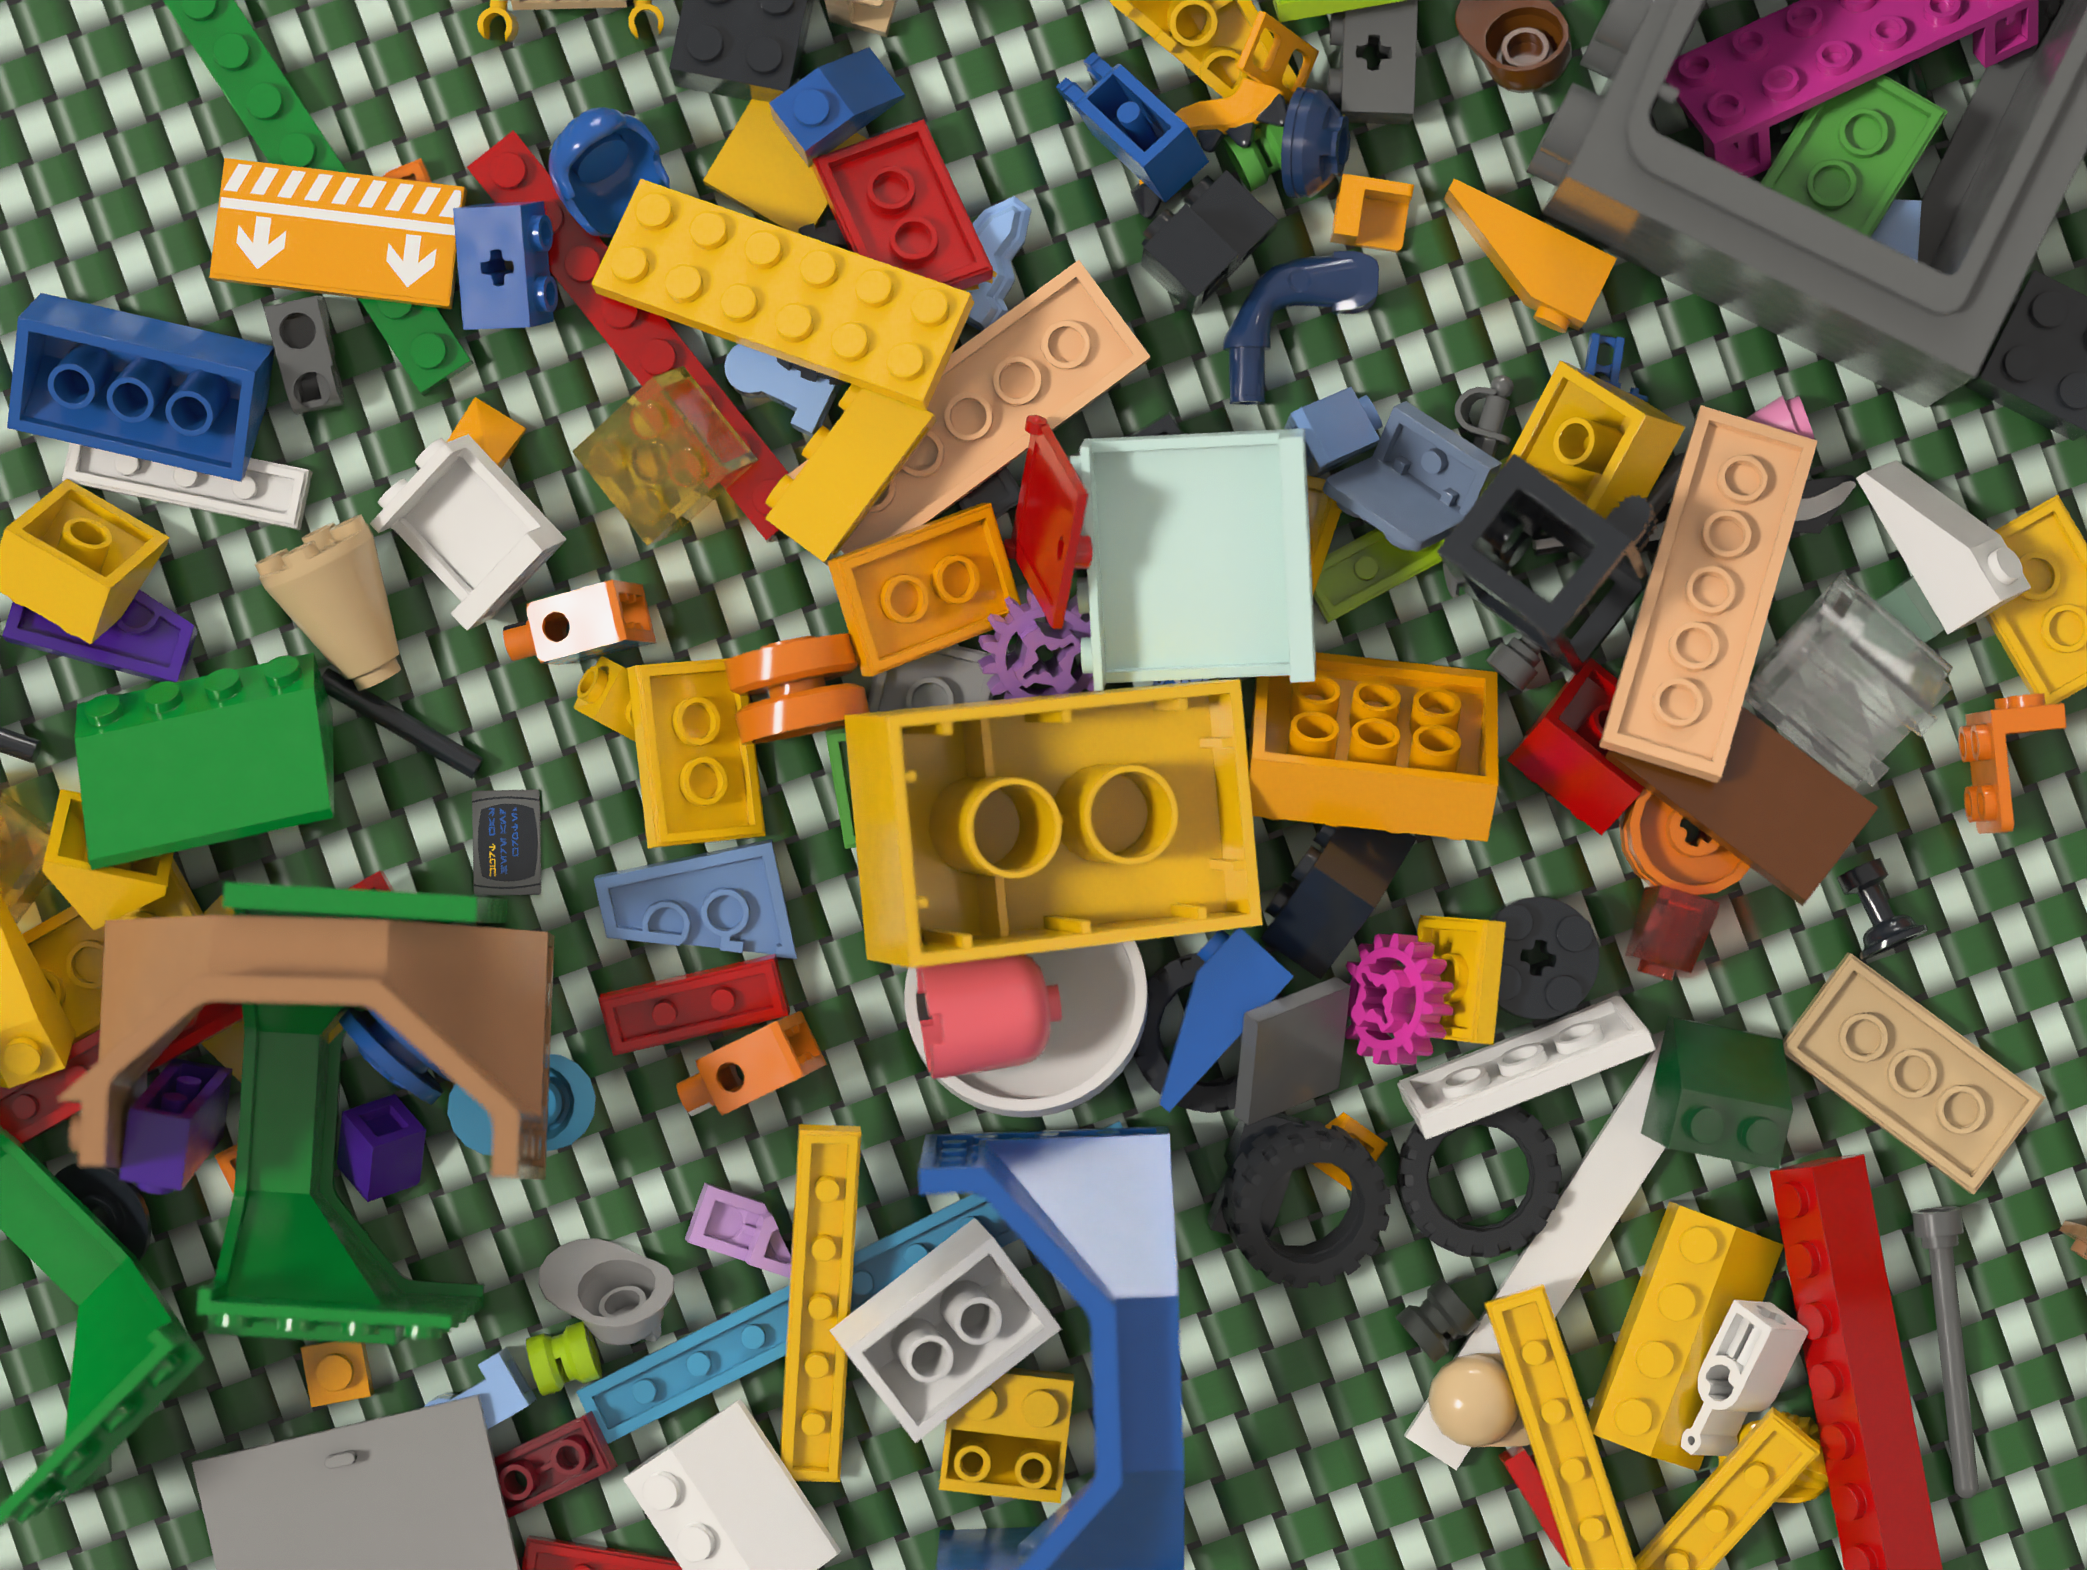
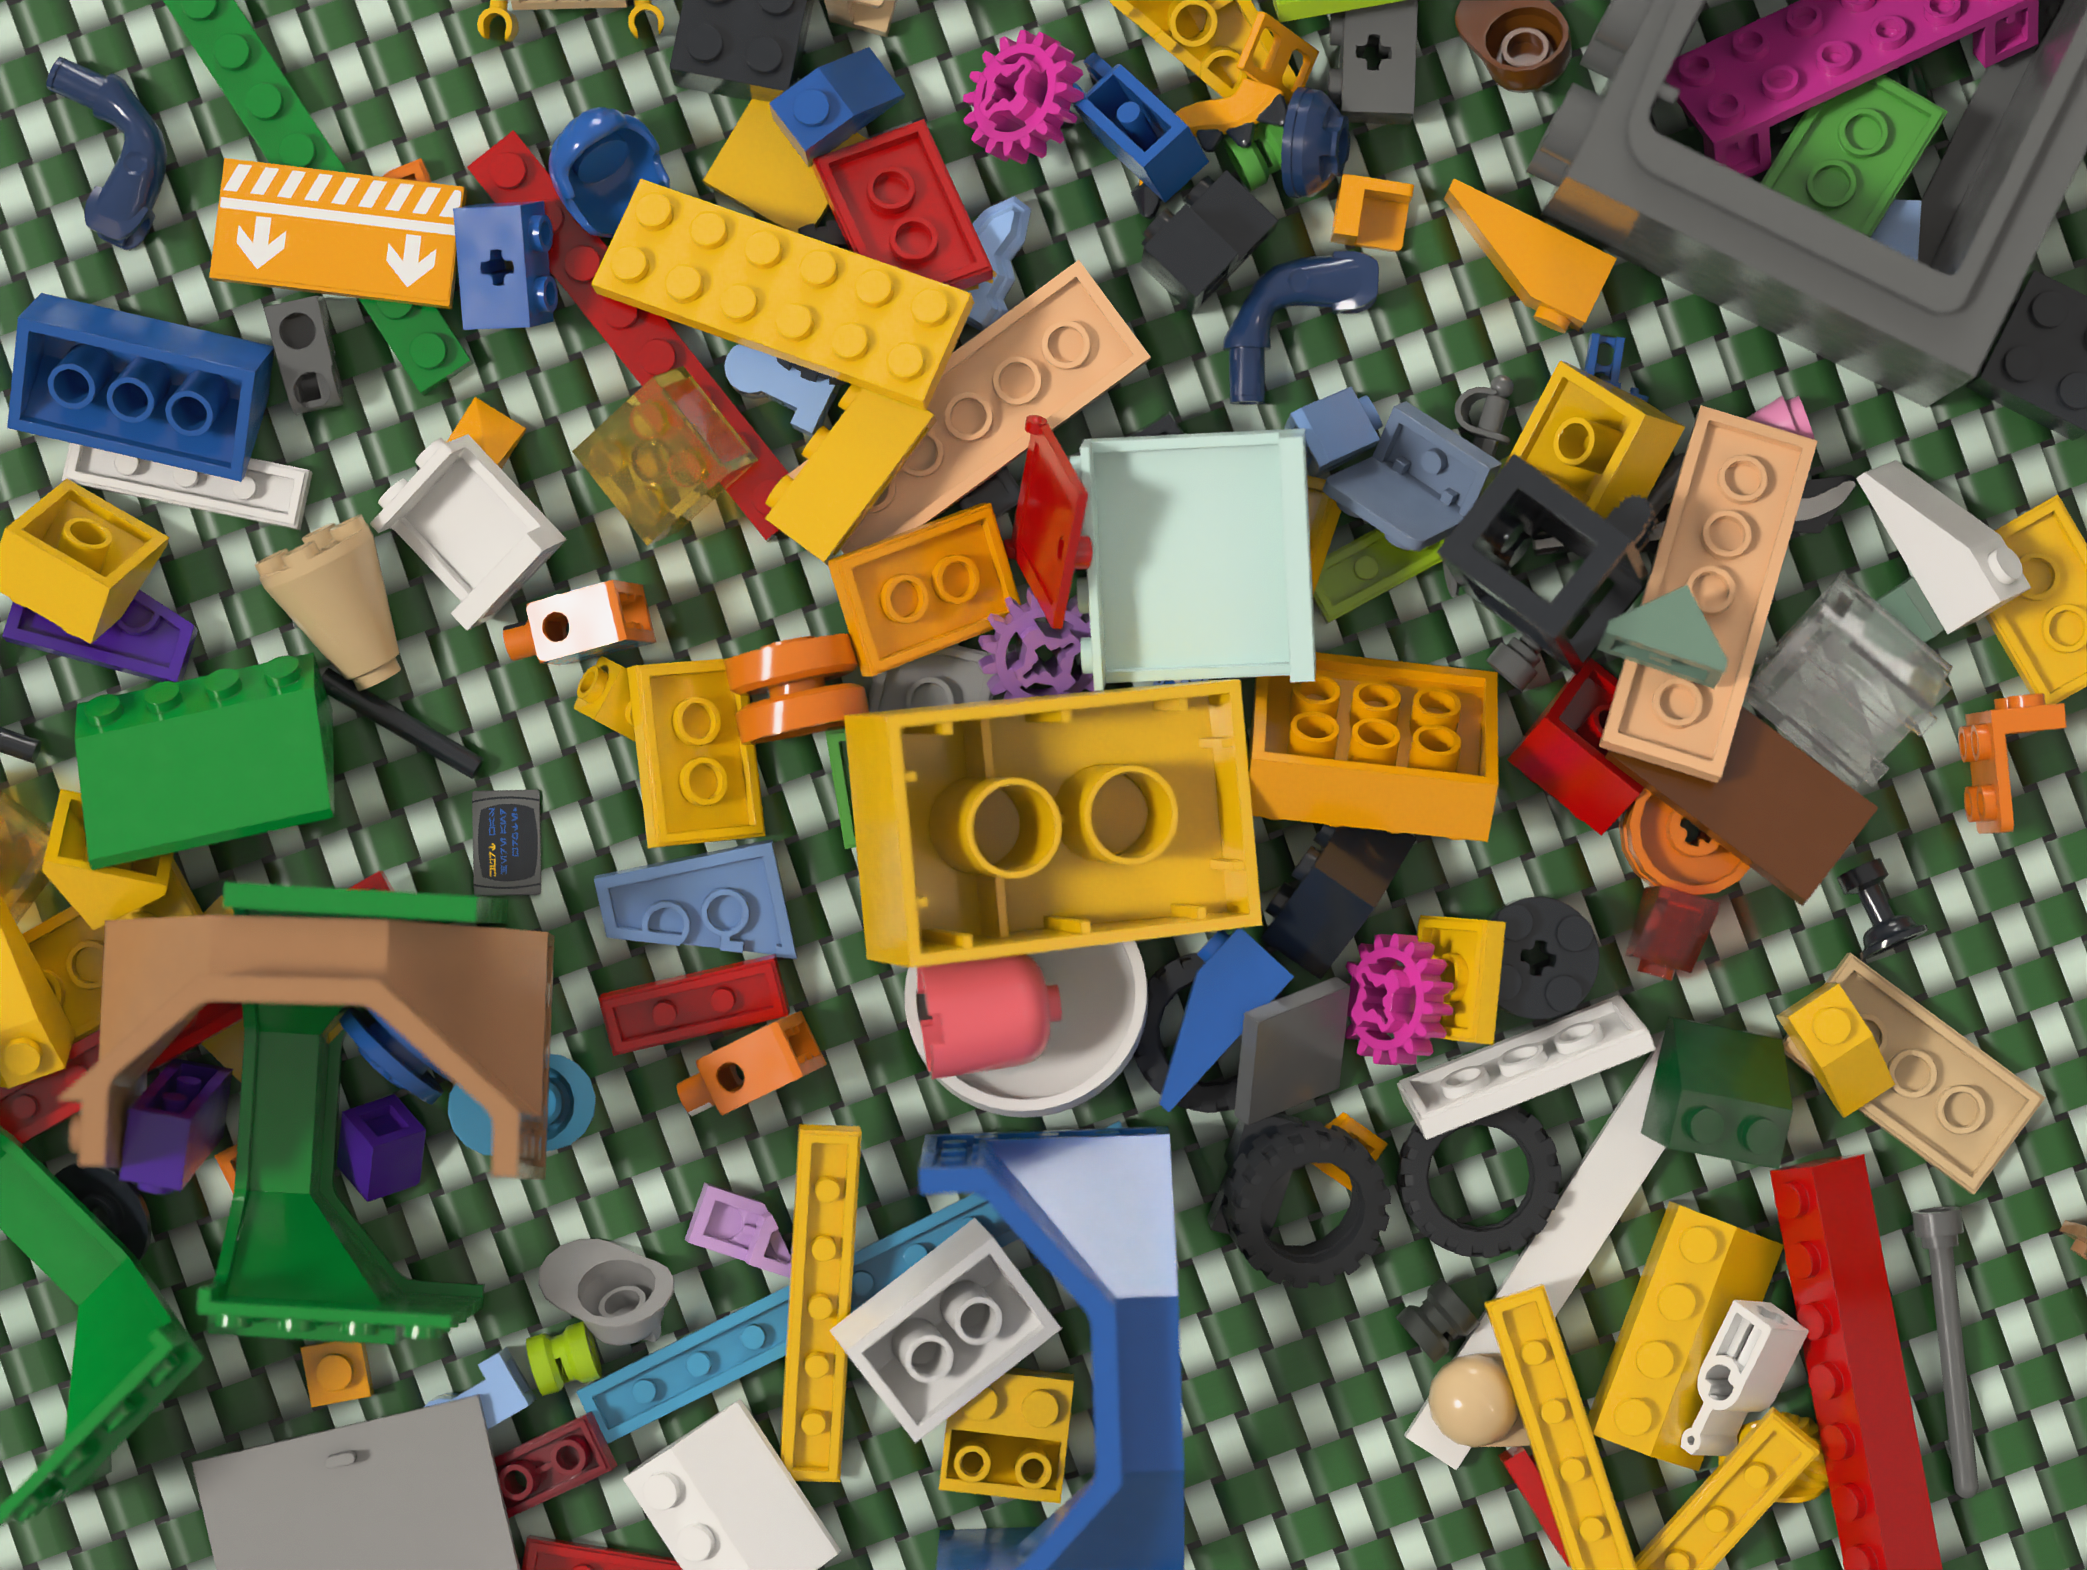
none -> dark blue piece [46,57,168,251]
none -> dark pink gear [963,30,1084,164]
none -> sand green slope [1597,585,1728,689]
none -> yellow slope [1776,983,1895,1118]

